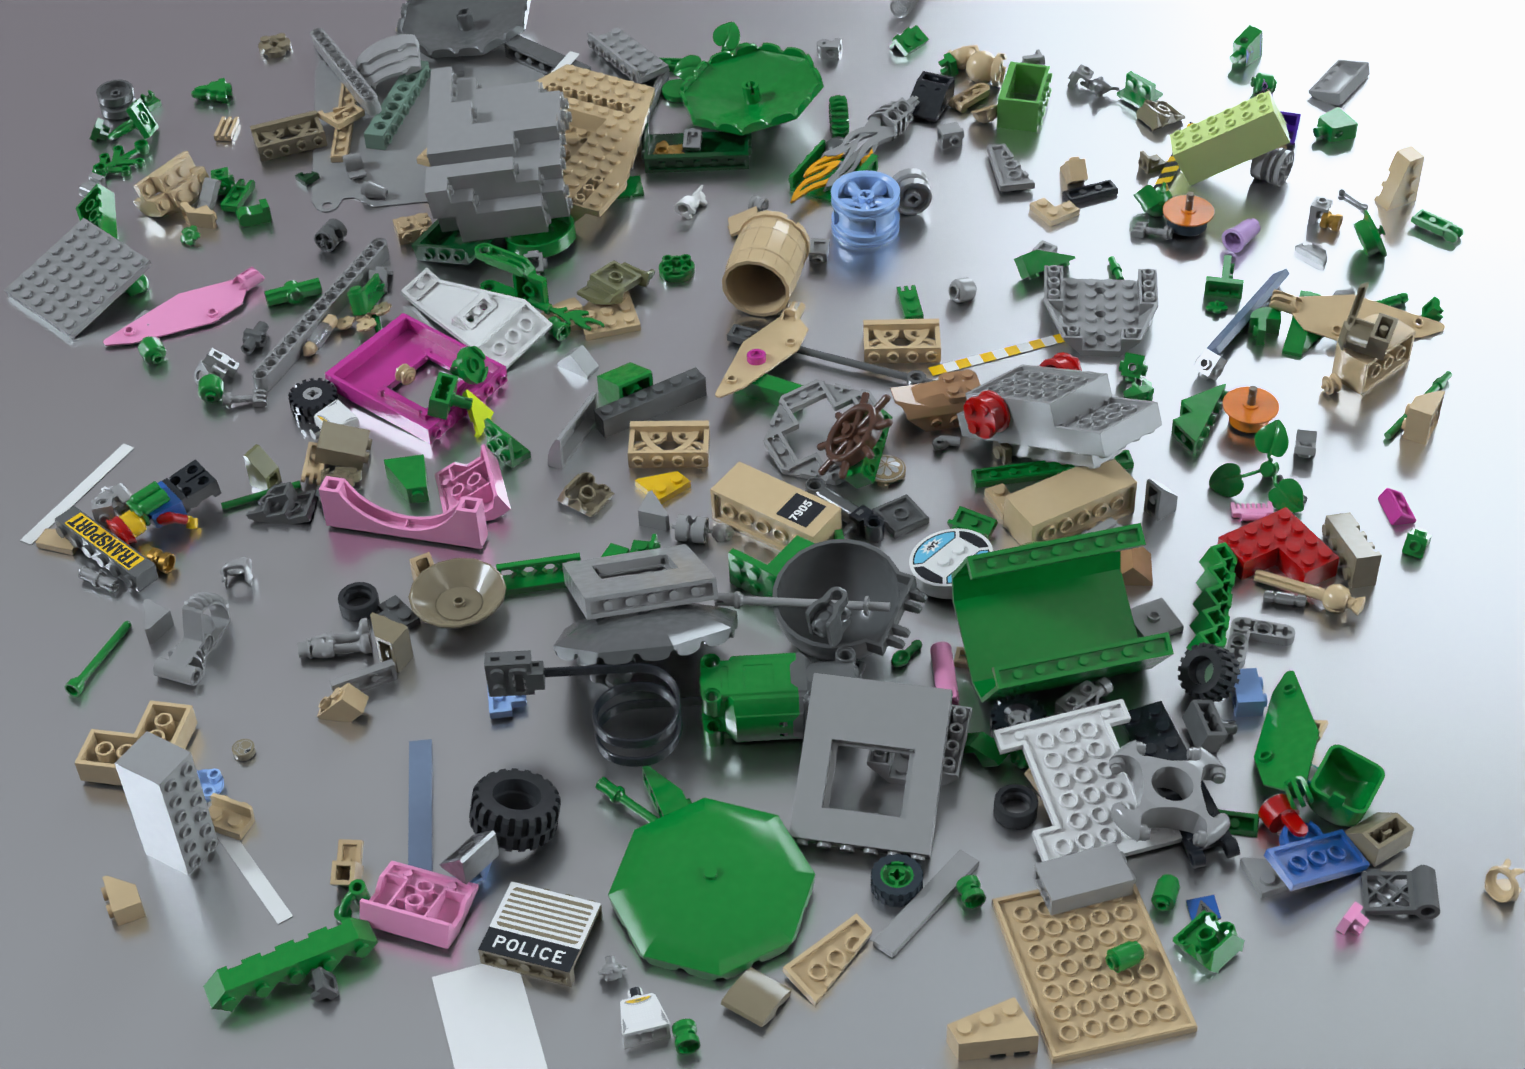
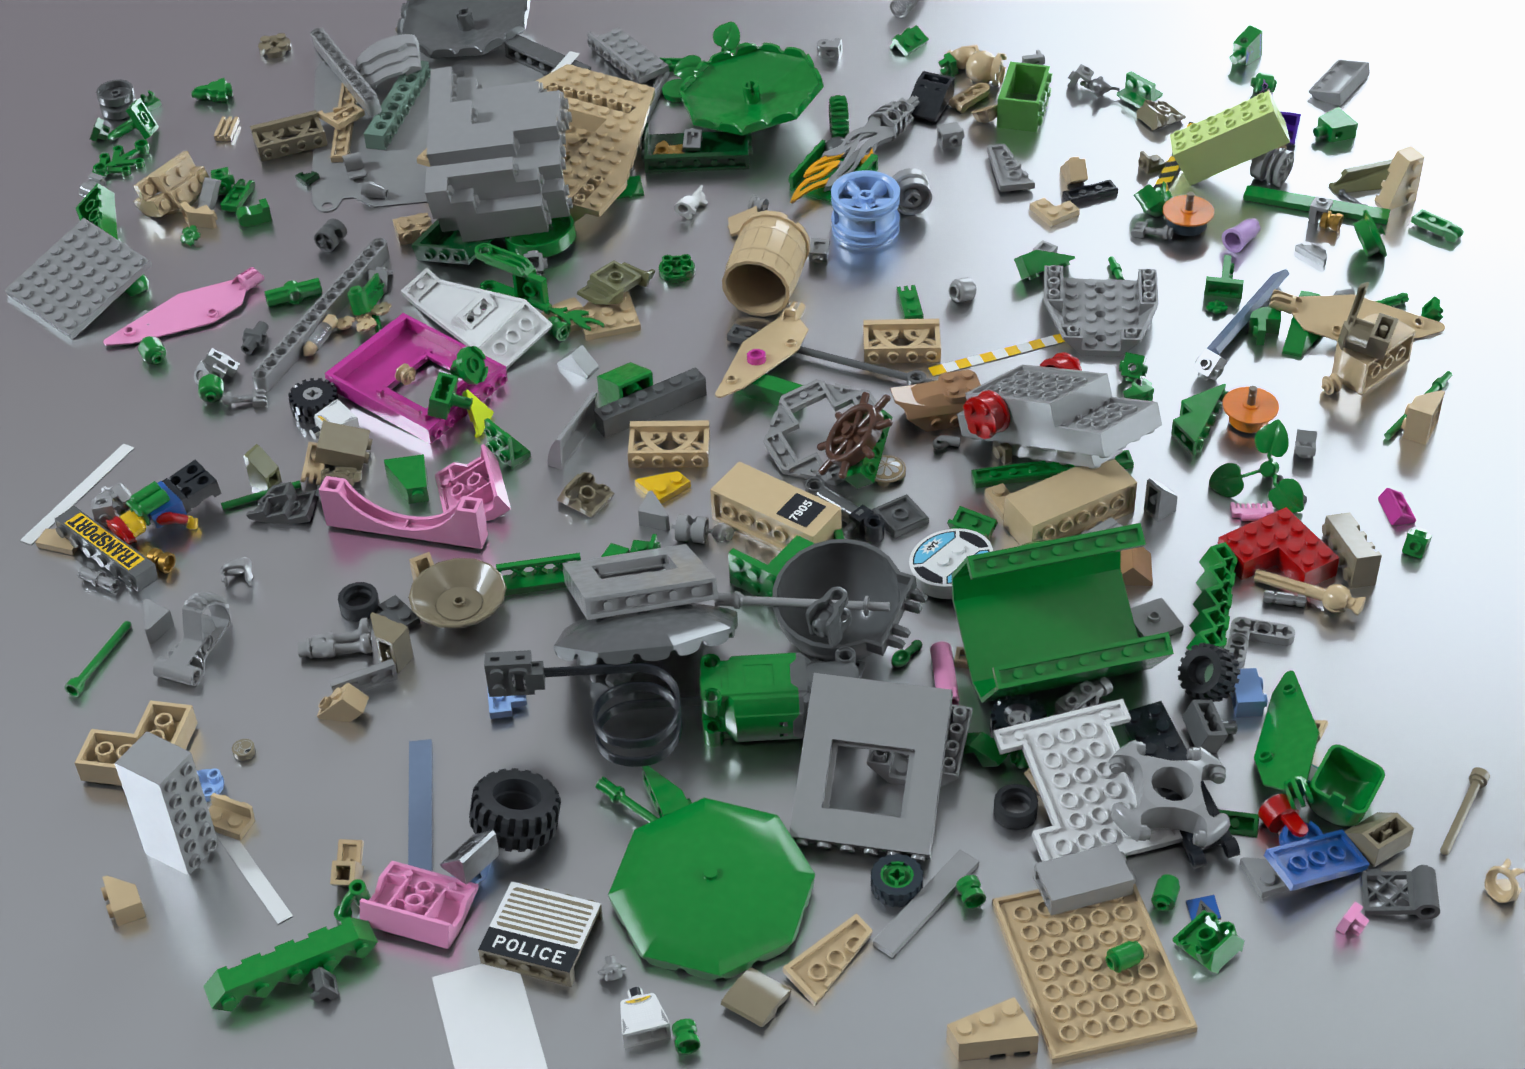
none -> green tile [1243,185,1391,225]
none -> olive wedge [1329,159,1393,194]
none -> dark tan piece [1440,767,1490,855]

